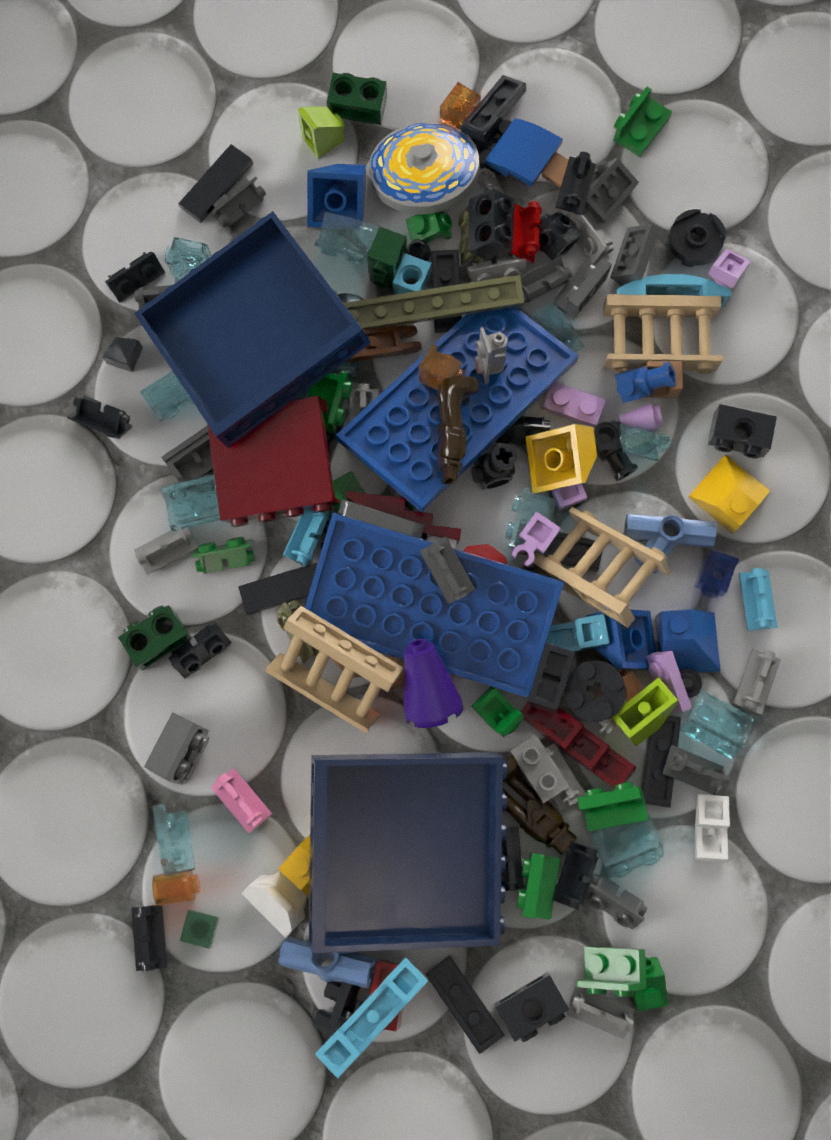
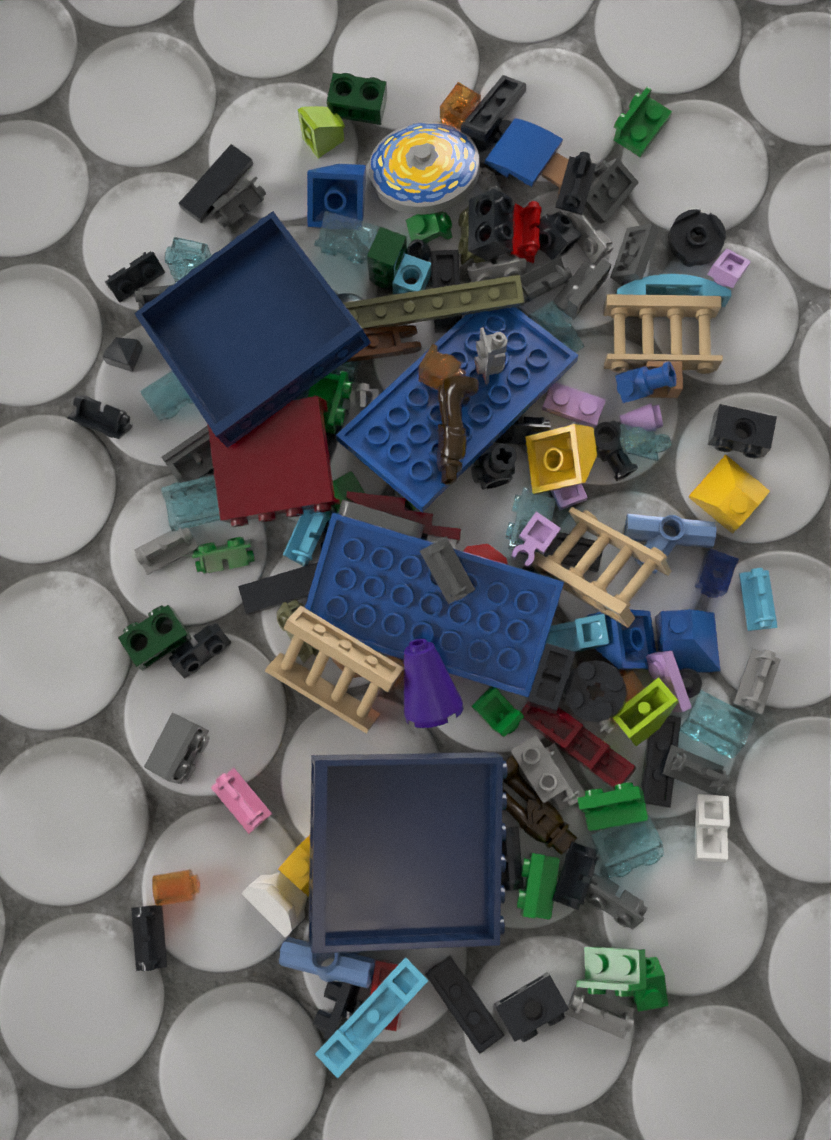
clear light blue bracket [152,803,196,876] -> none
clear green plate [180,909,219,949] -> none

